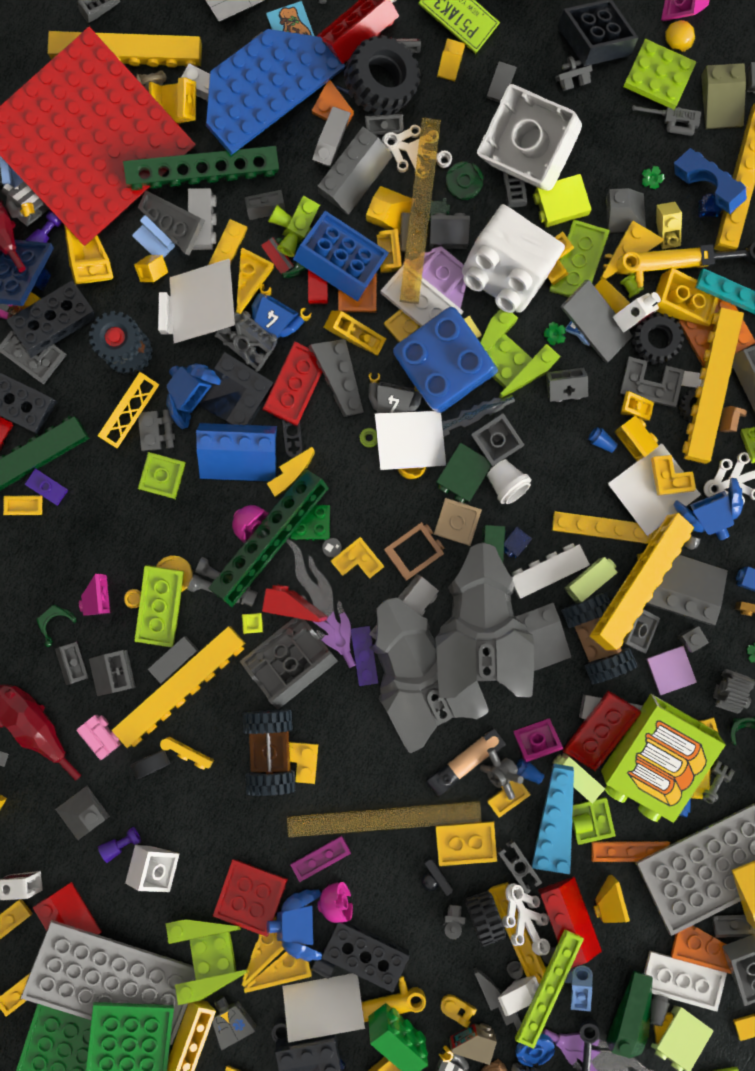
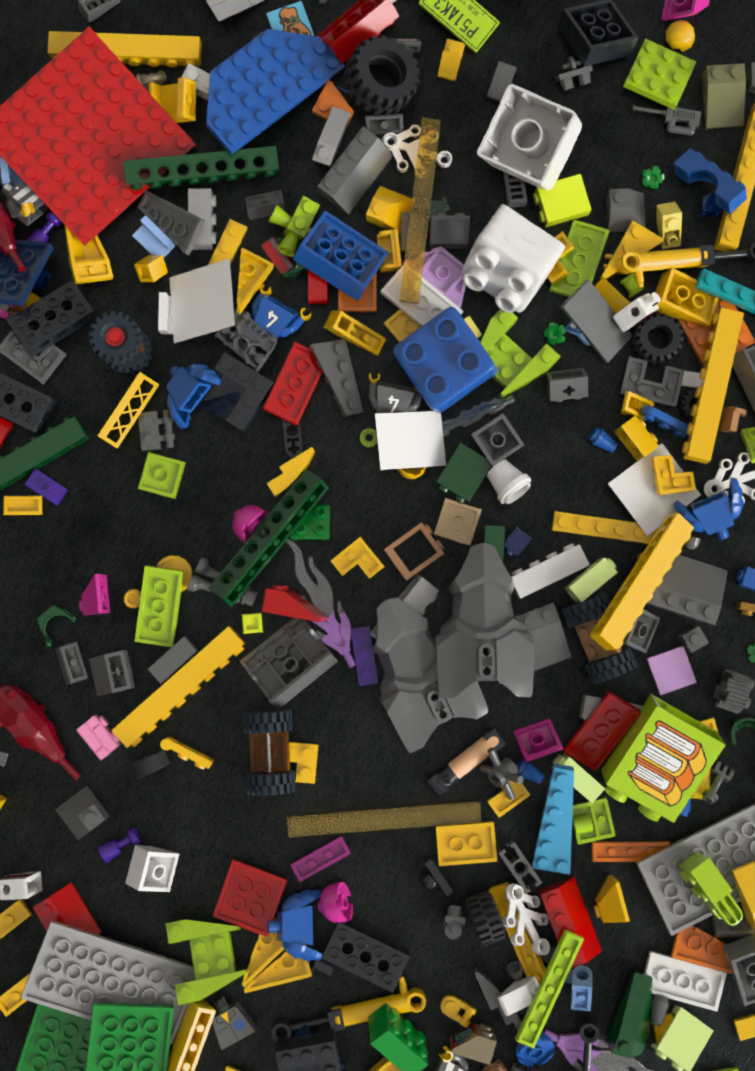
blue piece [196,423,277,481] -> none
white sticker [283,973,365,1043] -> none
dark grey tile [322,538,342,557] -> none
dark green tile [446,161,483,200] -> none
none -> blue plate [640,405,689,438]
none -> lime brick [679,852,743,925]

